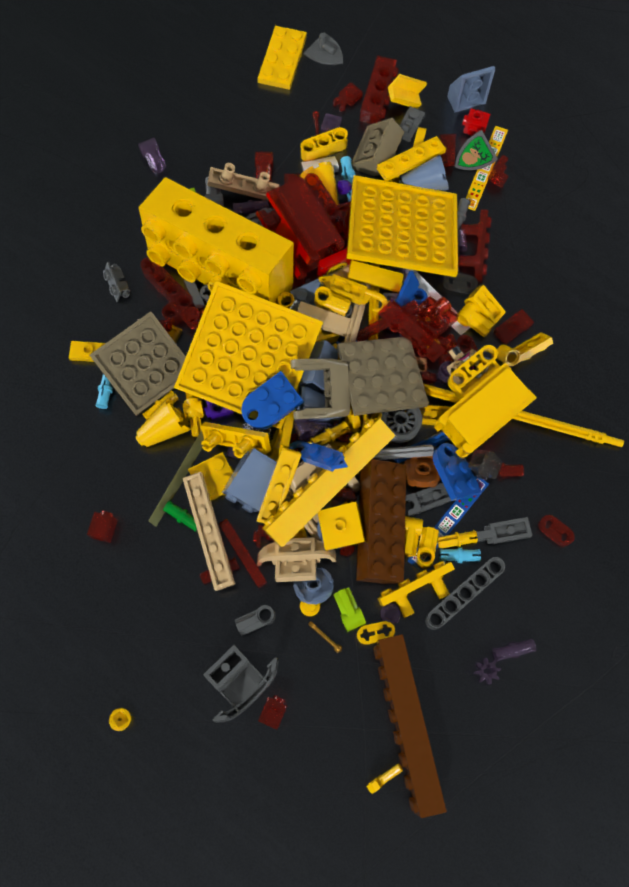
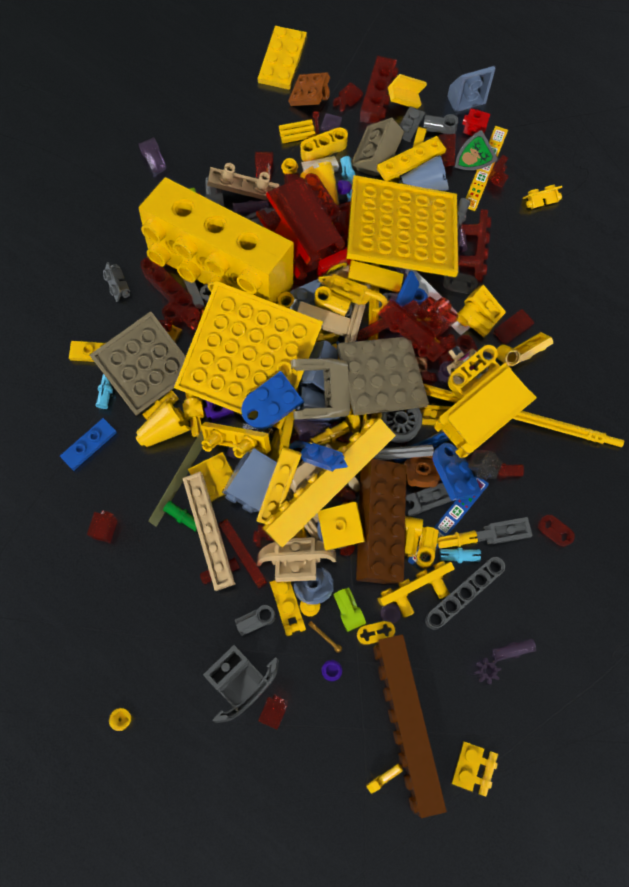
dark grey shield [303,32,343,65] -> none
none -> blue plate [60,418,117,471]
none -> yellow plate [270,580,306,636]
none -> yellow tile [279,119,316,144]
none -> yellow plate [281,158,298,175]
none -> dark orange plate [288,72,330,106]
none -> dark purple plate [322,660,342,681]
none -> dark grey piece [423,114,458,138]
none -> yellow plate [451,741,498,797]
none -> yellow hinge [523,184,562,209]

